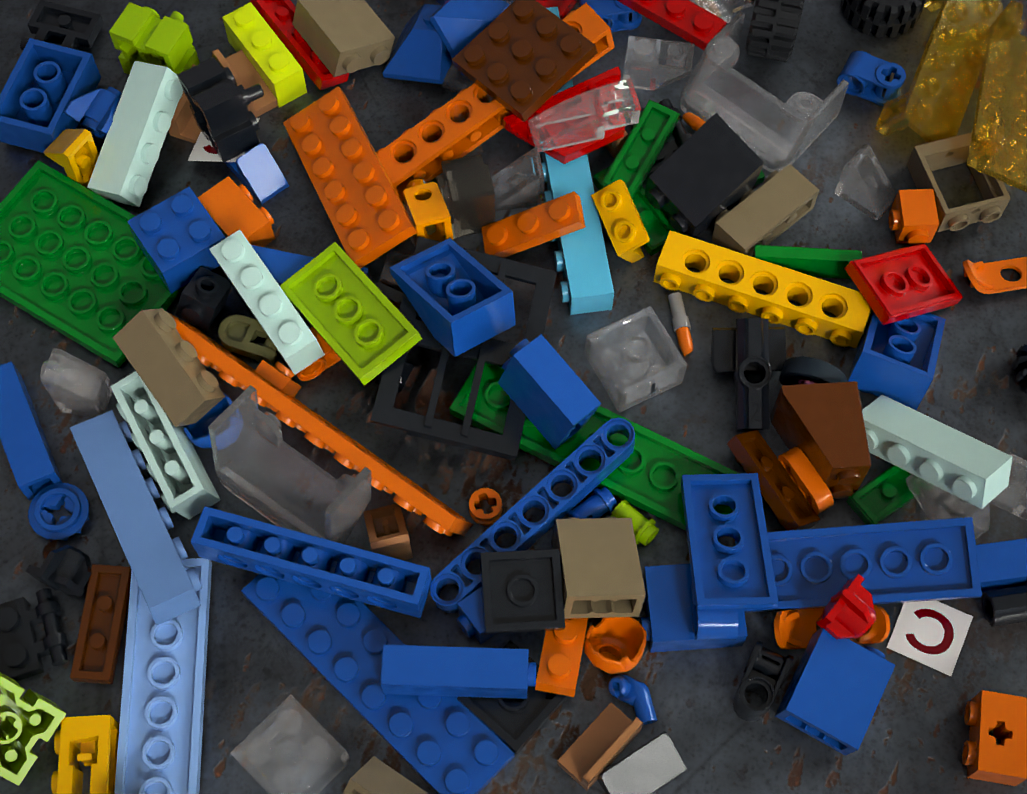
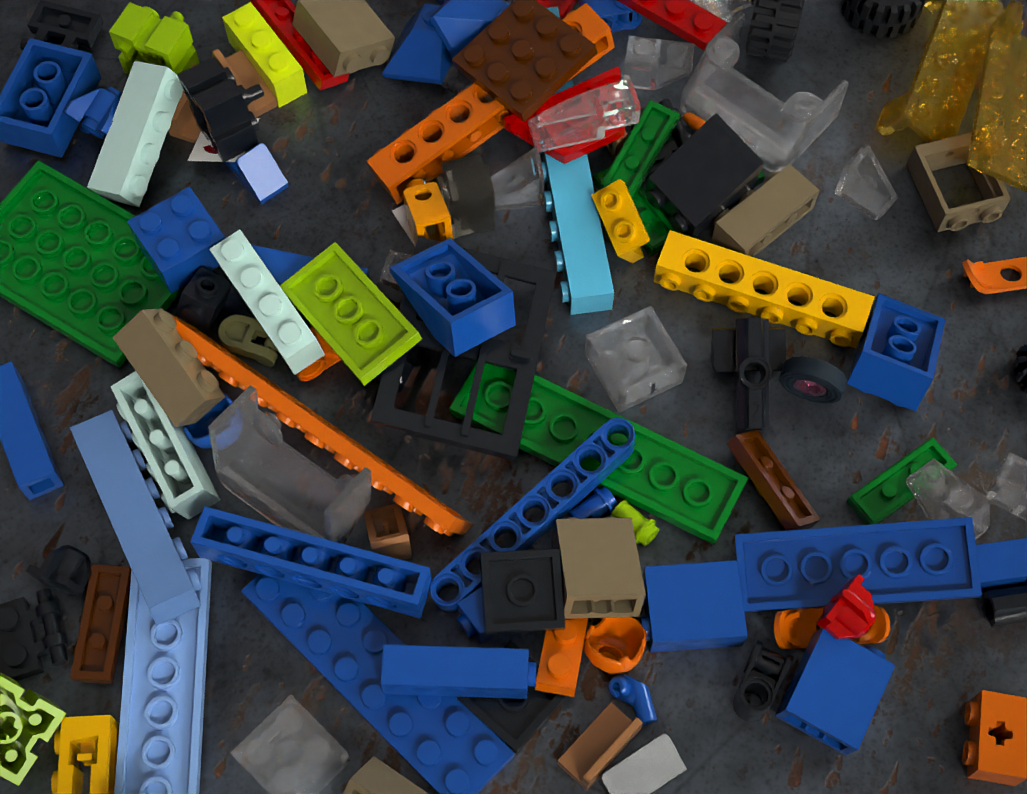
blue gear [28,483,91,542] -> none
clear slope [40,348,113,418] -> none
yellow slope [43,129,99,187] -> none
orange brick [197,176,275,247] -> none
orange plate [254,360,302,397] -> none
orange plate [283,86,417,269] -> none
orange bush [469,488,502,526] -> none
orange plate [481,191,585,258] -> none
blue brick [498,334,601,450] -> none
light grey piece [668,292,693,356] -> none
blue hinge [681,473,779,640] -> none
green tile [752,245,862,279] -> none
reddish brown slope [770,381,872,499] -> none
orange beam [778,447,834,515] -> none
blue piece [837,51,906,107] -> none
red tile [844,243,963,325] -> none
light aqua brick [862,395,1013,509] -> none
white sticker [886,600,973,676] -> none
orange brick [888,189,939,245] -> none

